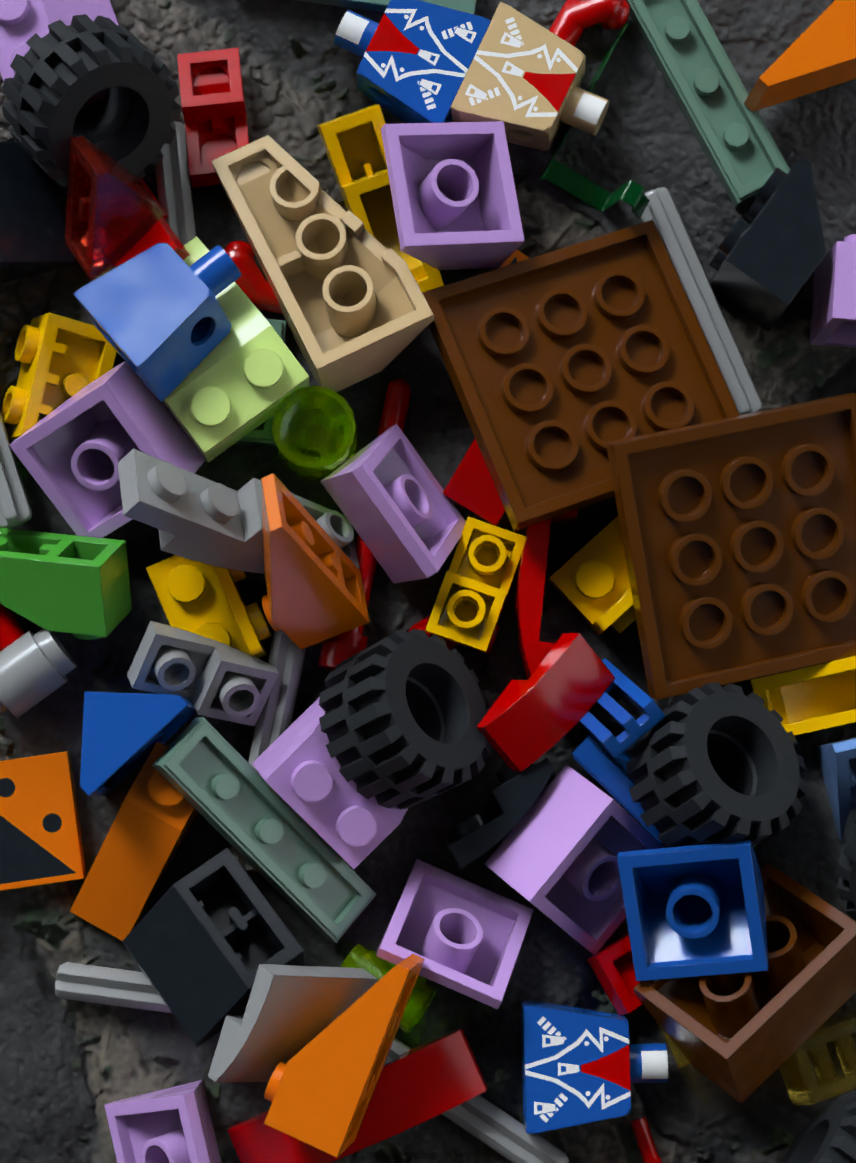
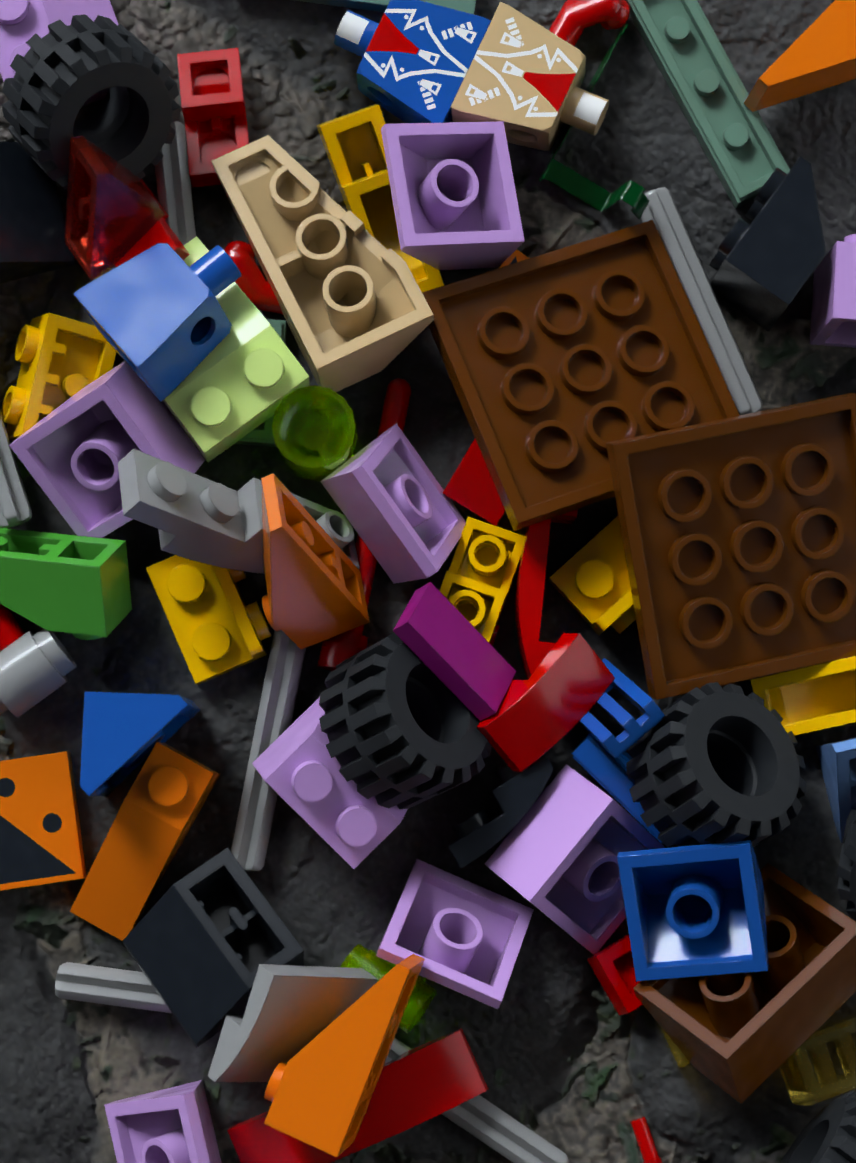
light grey slope [127,621,279,727] -> none
sand green tile [152,717,377,943] -> none
blue torso [520,1000,668,1133] -> none
none -> magenta tile [393,582,516,721]

